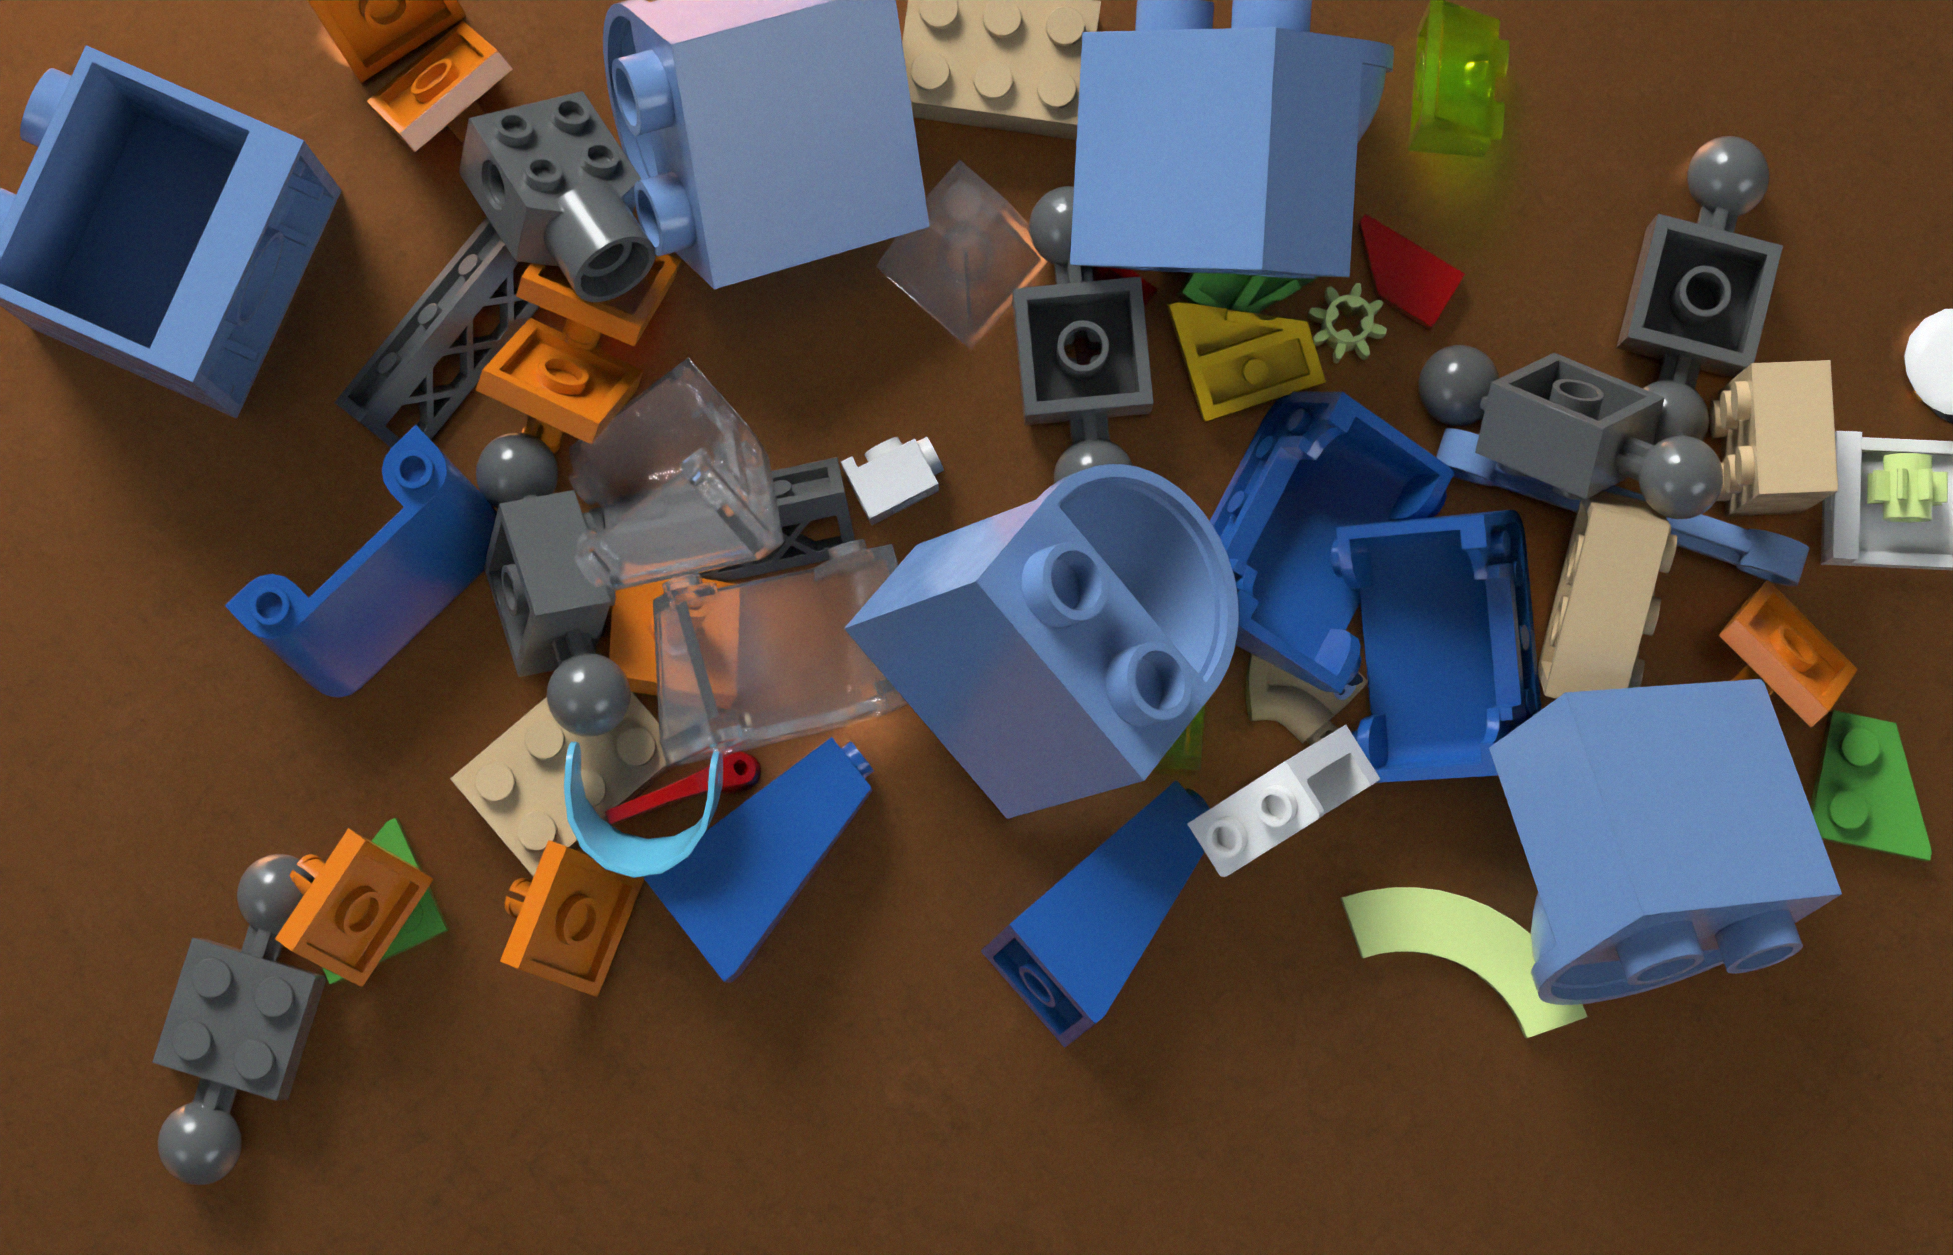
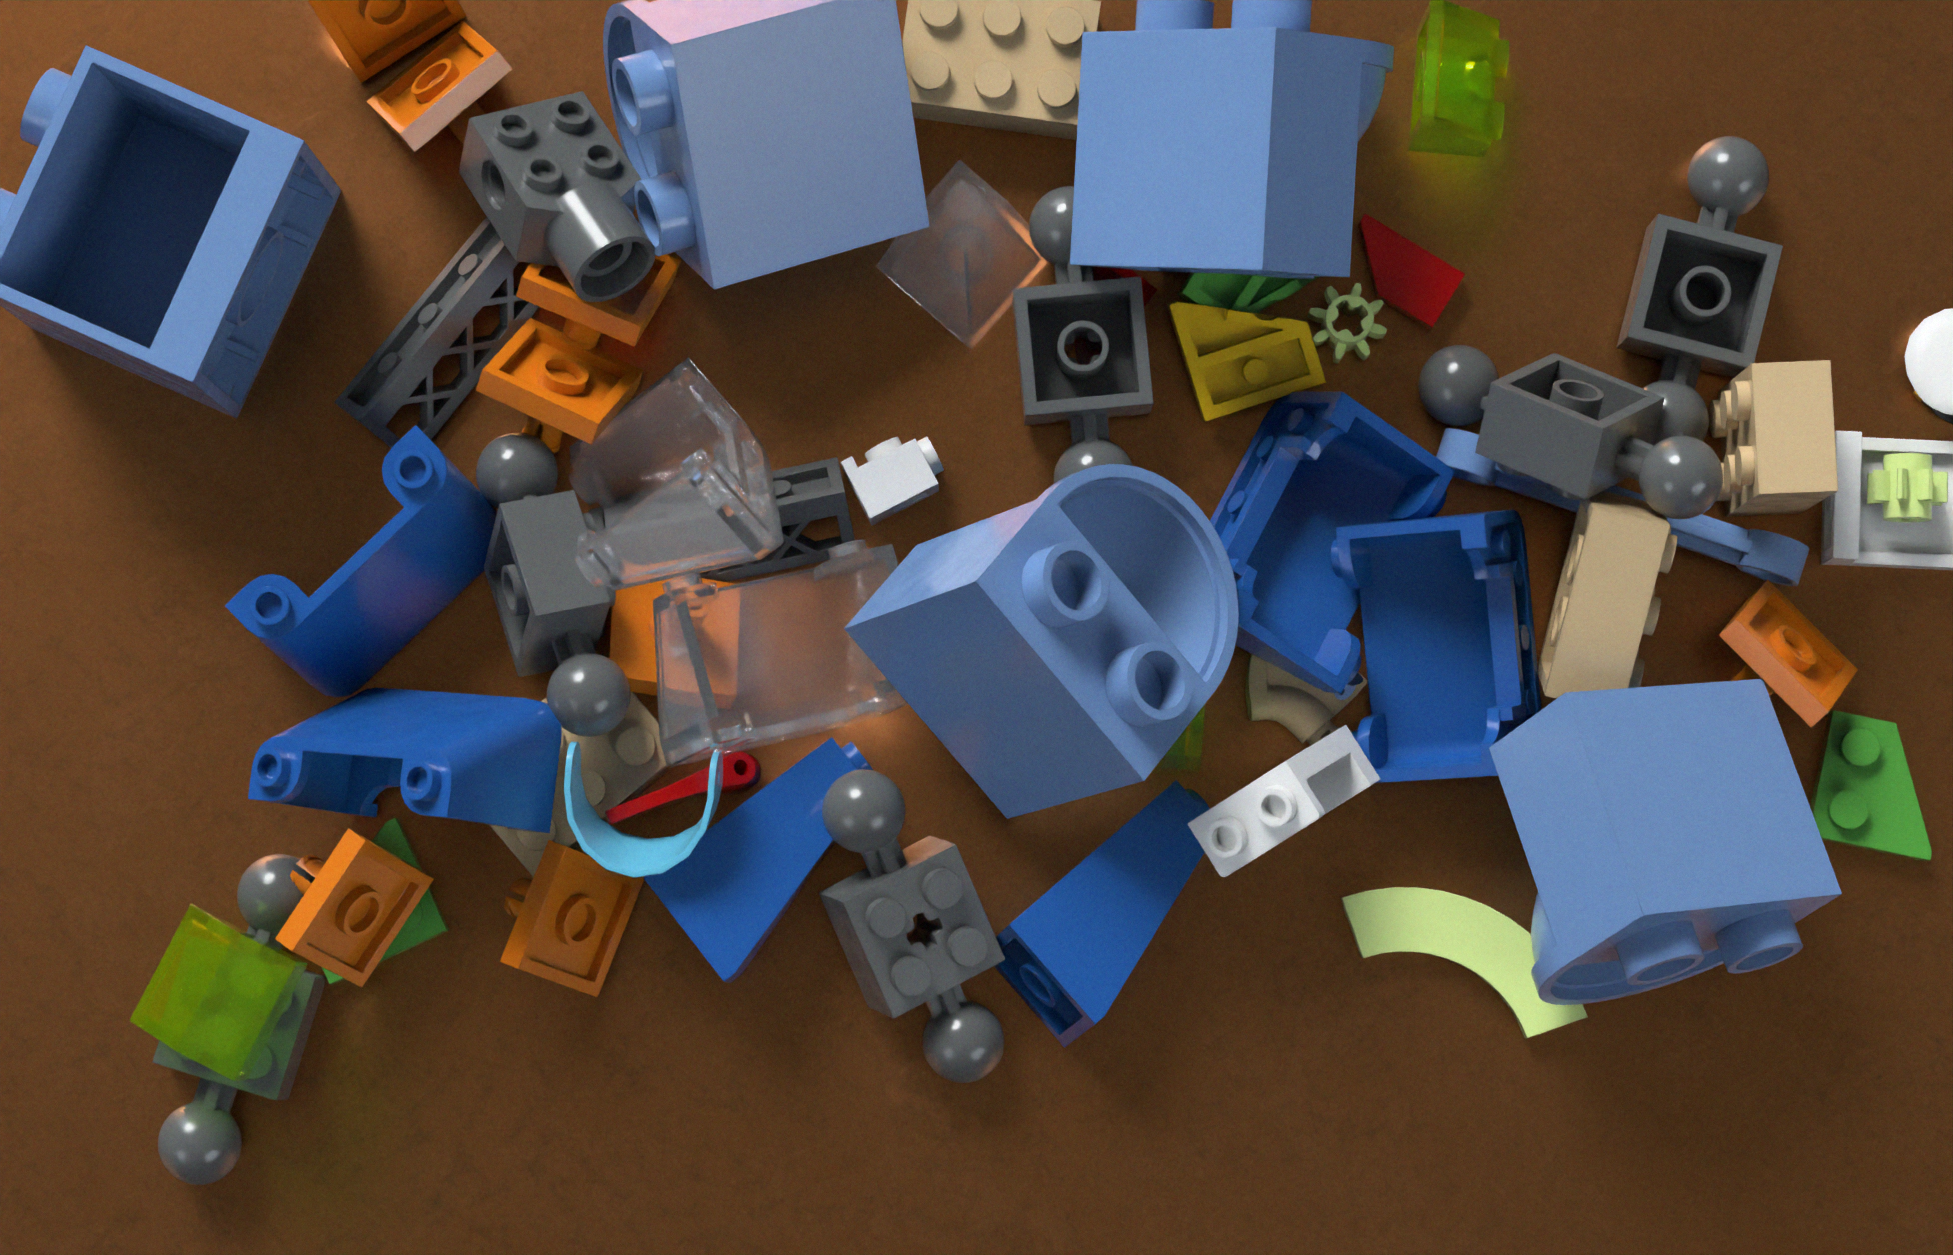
none -> clear neon green slope [129,904,308,1081]
none -> blue windscreen [248,687,562,833]
none -> dark grey brick [818,769,1005,1083]

